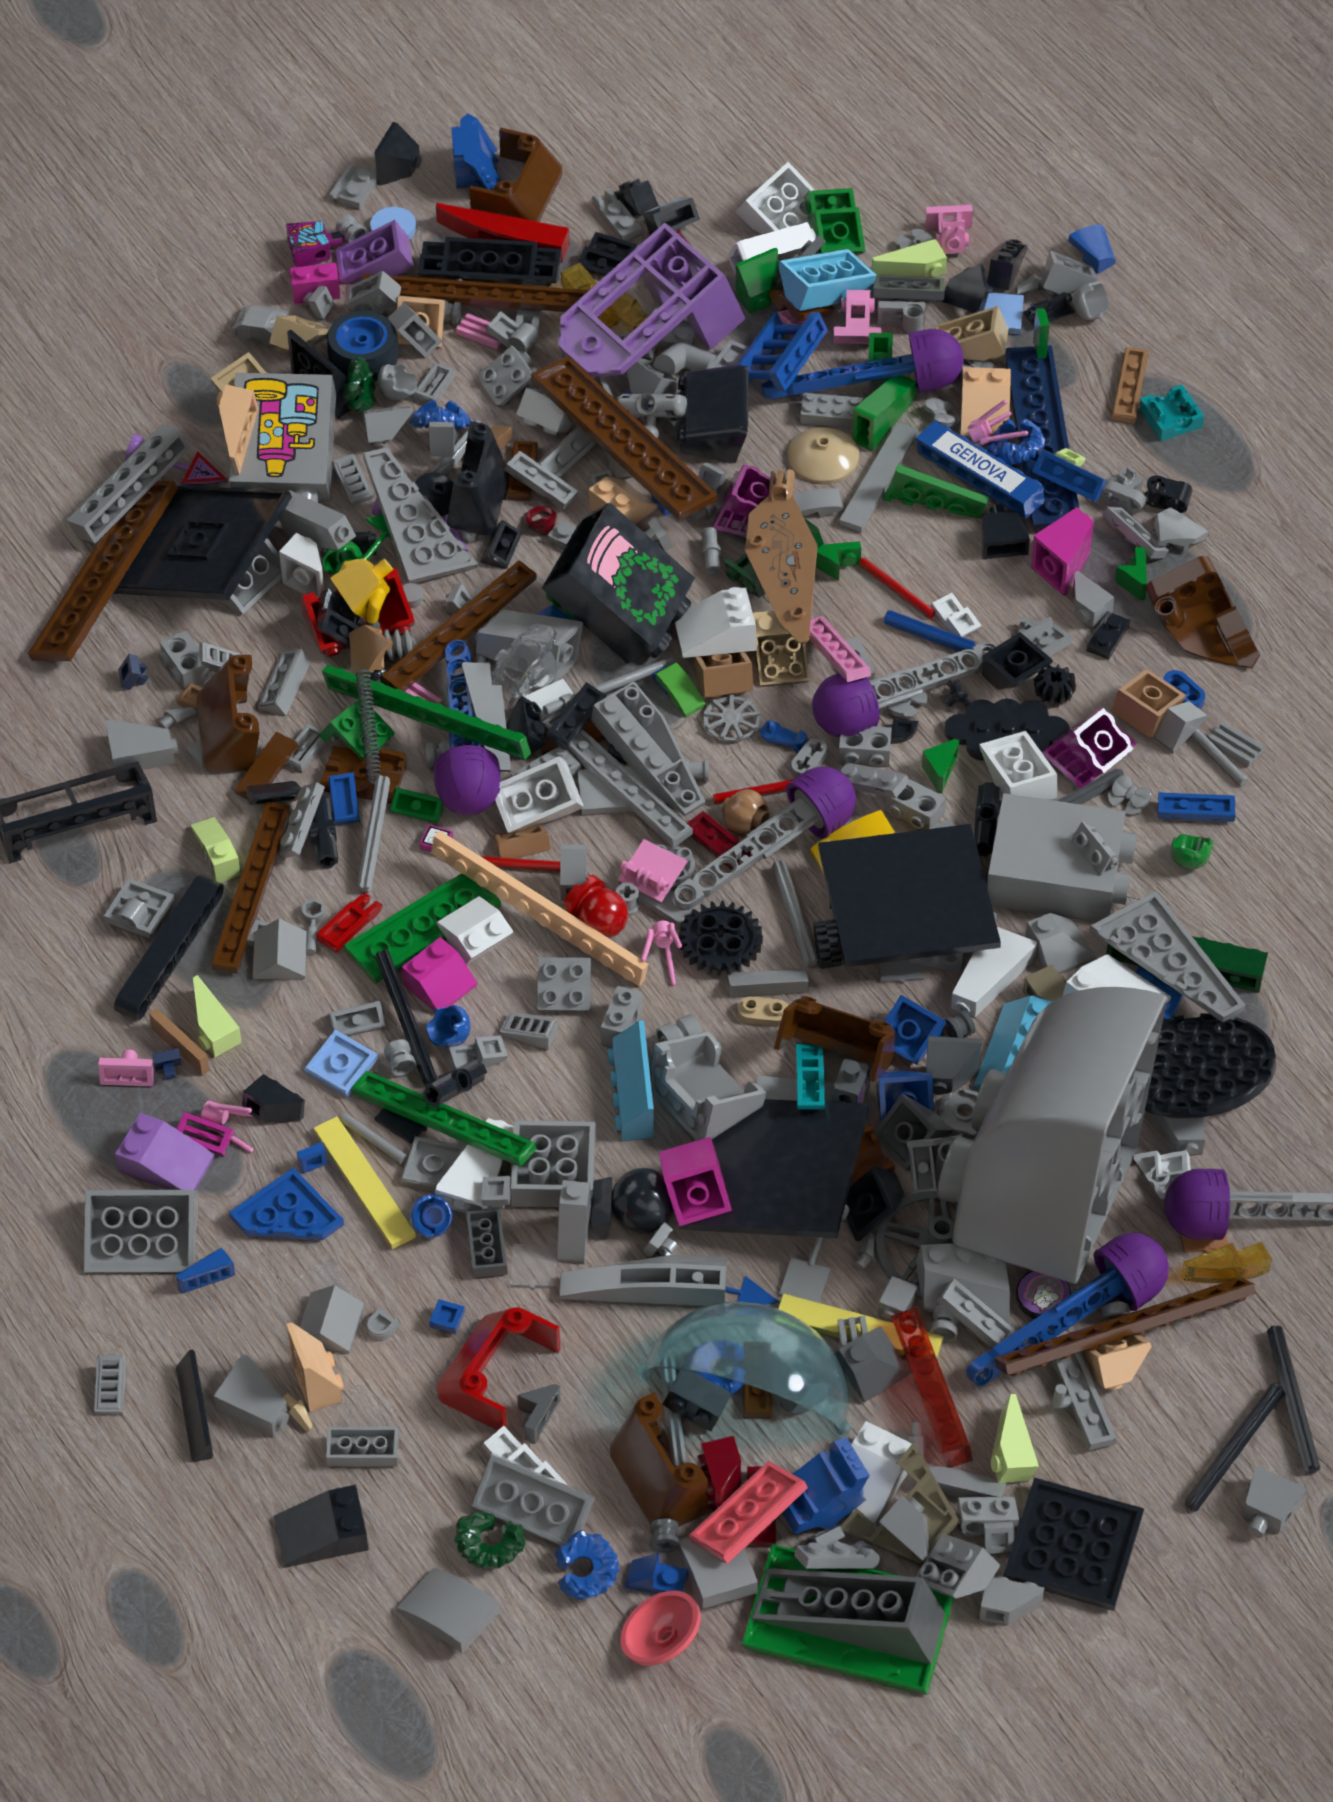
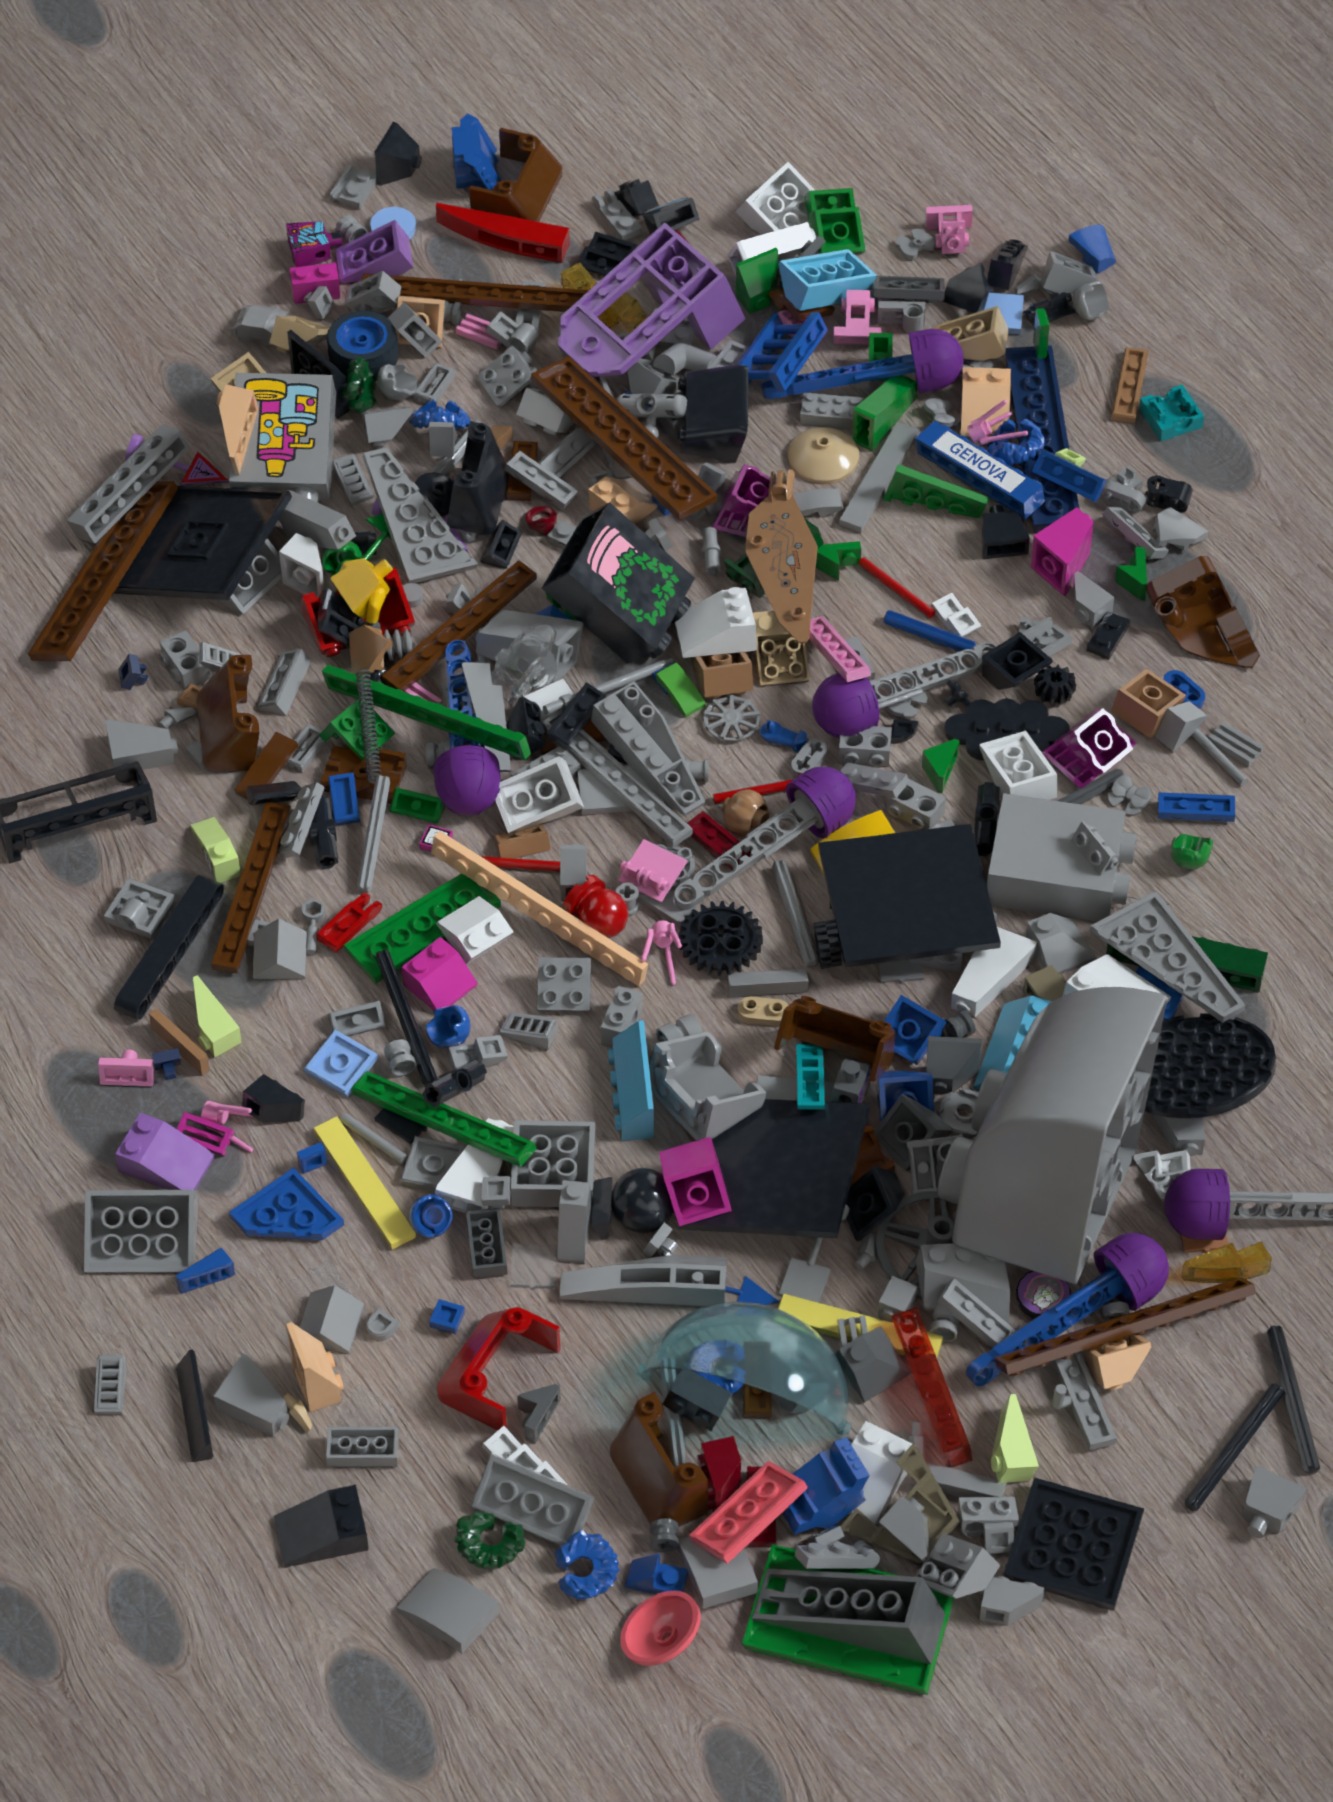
black slope [418,237,561,283] -> none
yellowish green slope [872,239,947,278] -> none

